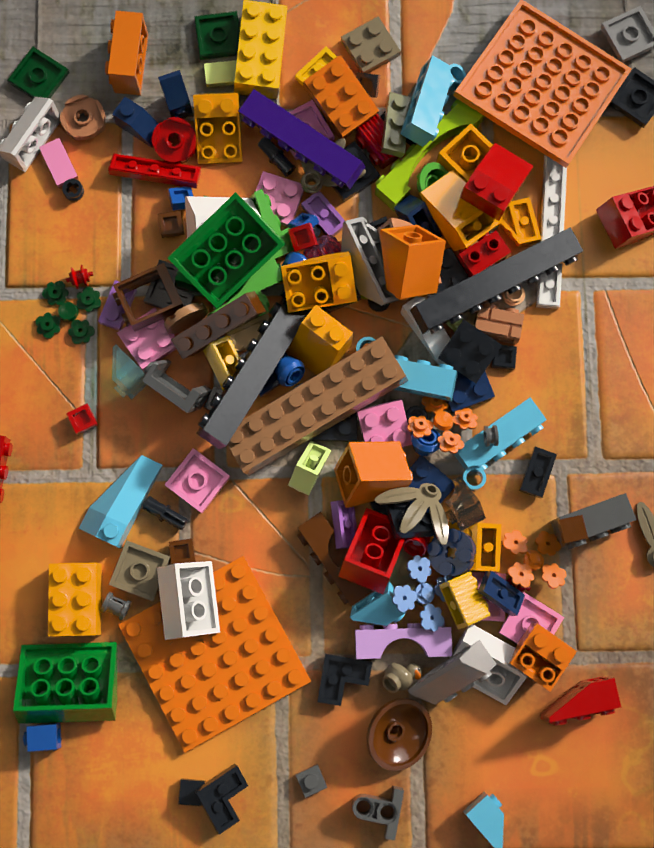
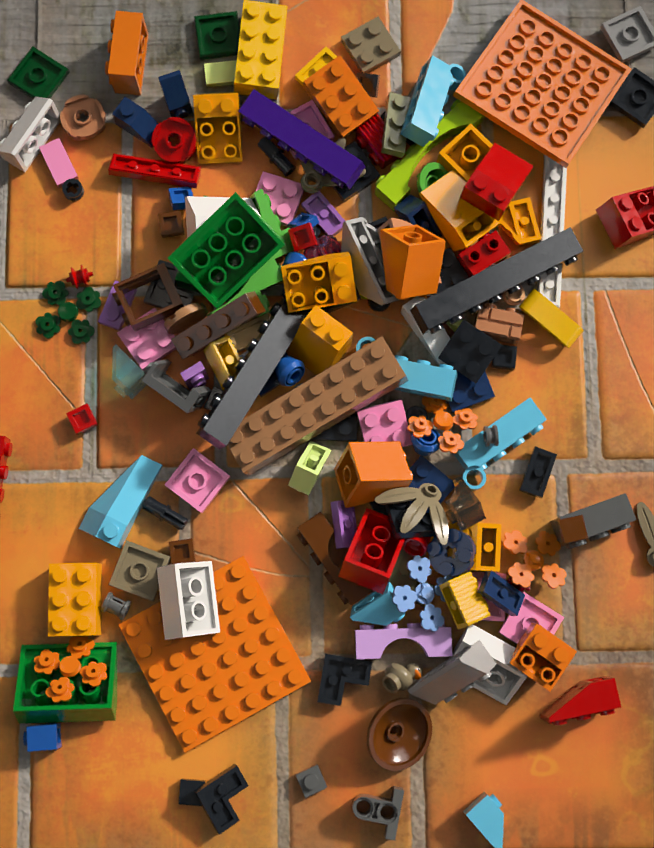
none -> orange plant [34,636,107,703]
none -> medium lavender plate [180,361,209,390]
none -> yellow beam [519,289,584,348]

